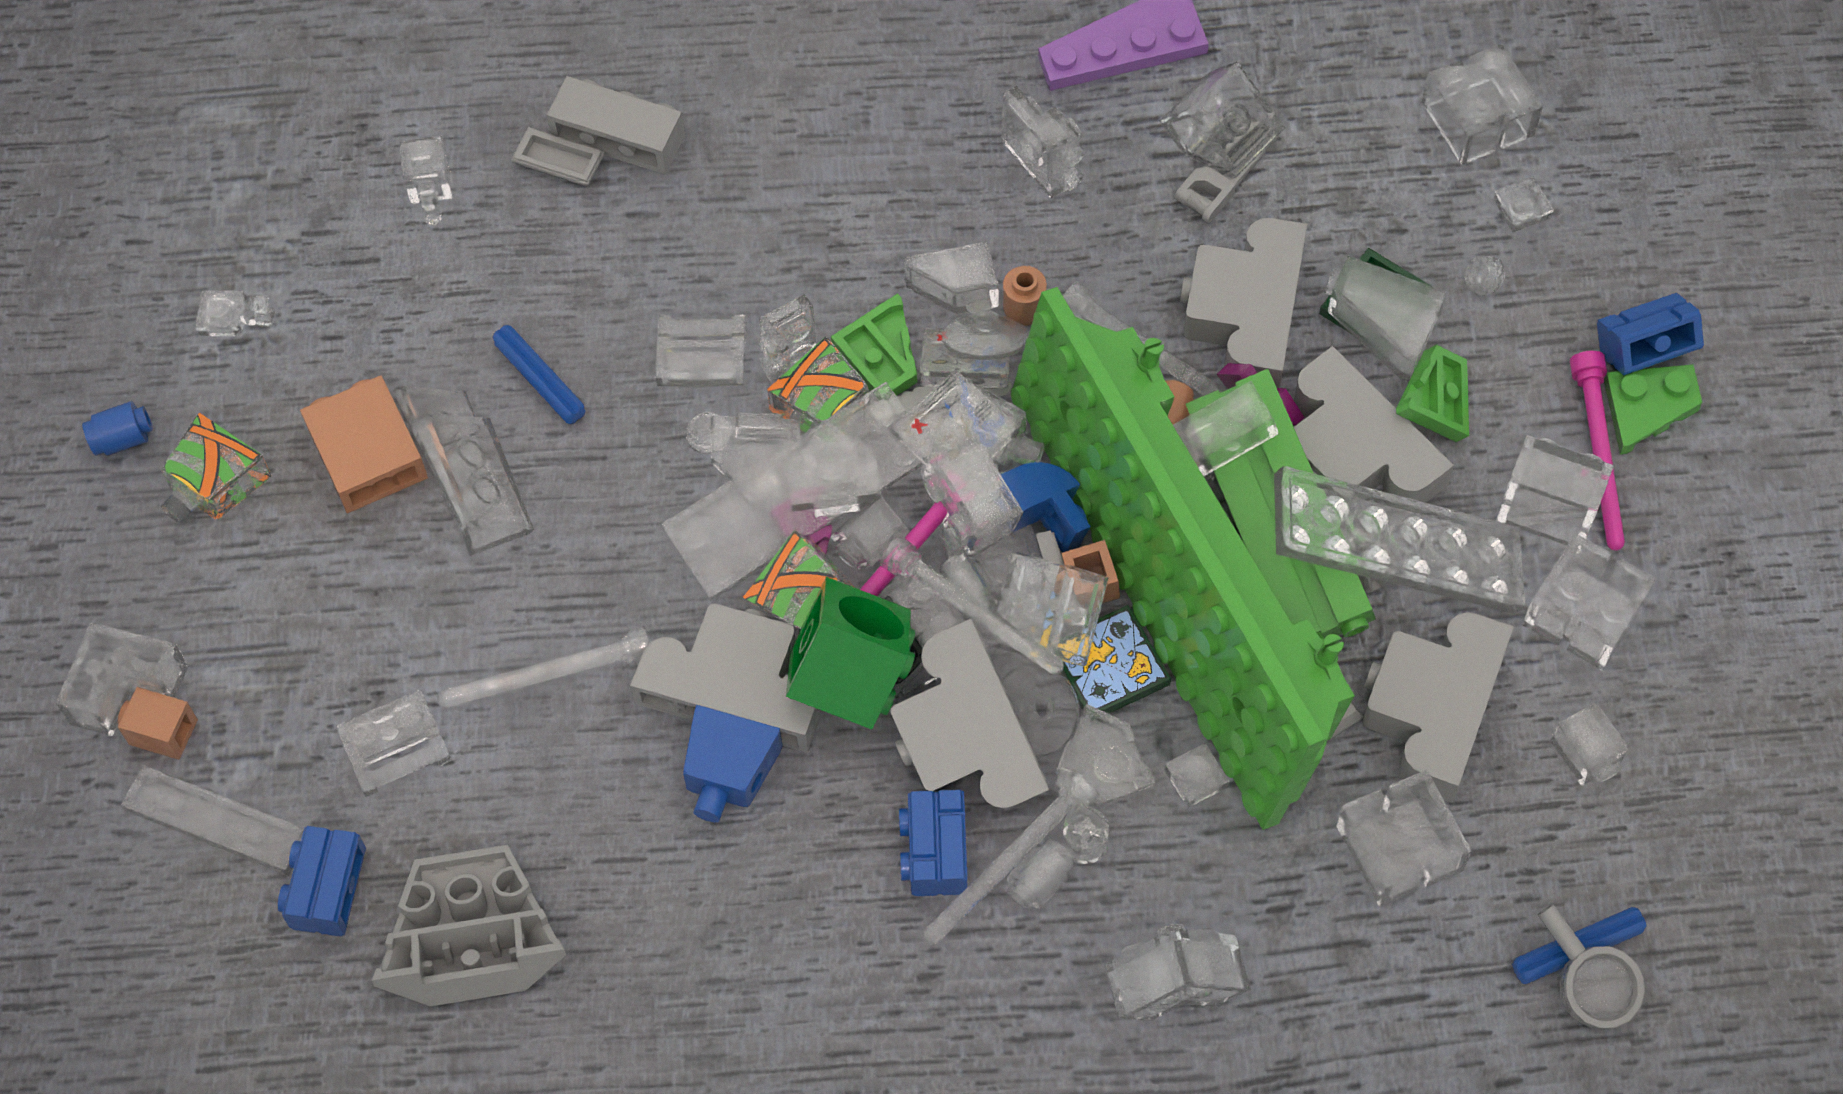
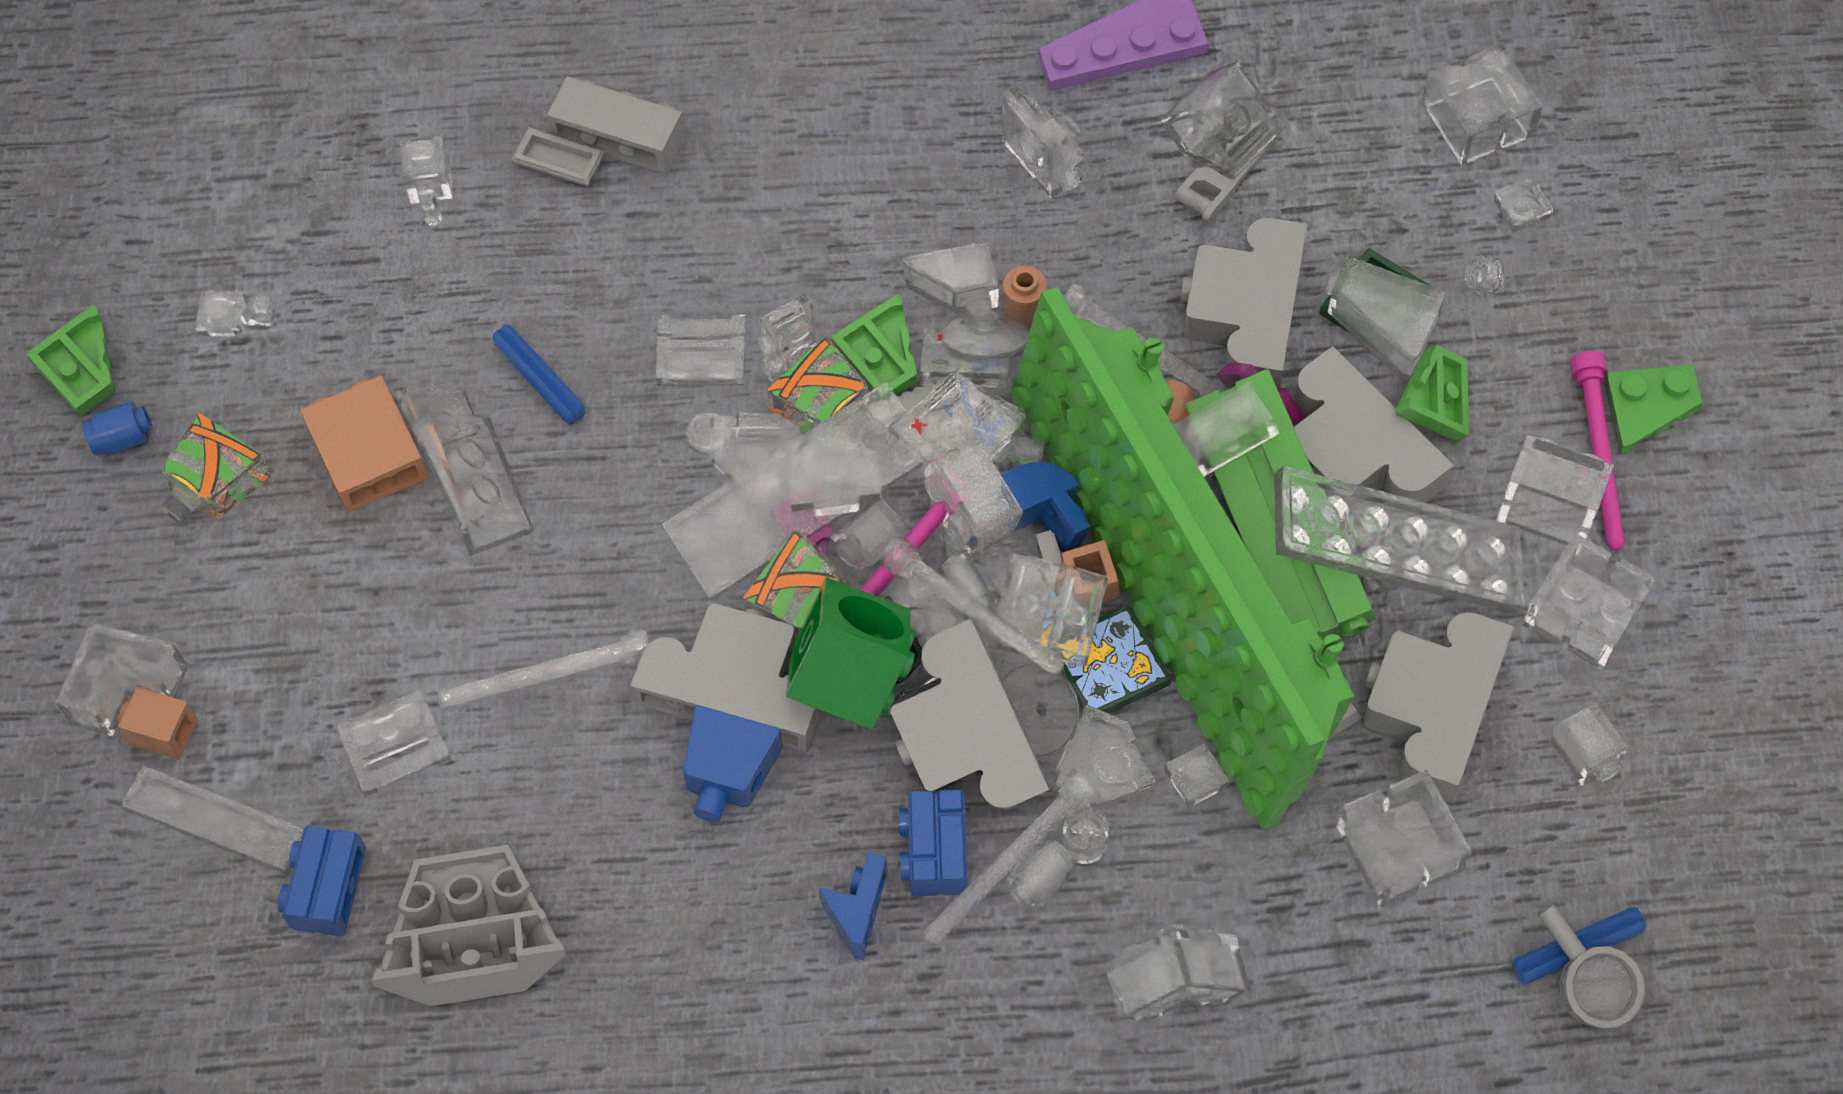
blue brick [1597,293,1704,375] -> none
none -> bright green wing [25,305,116,417]
none -> blue slope [819,852,888,960]

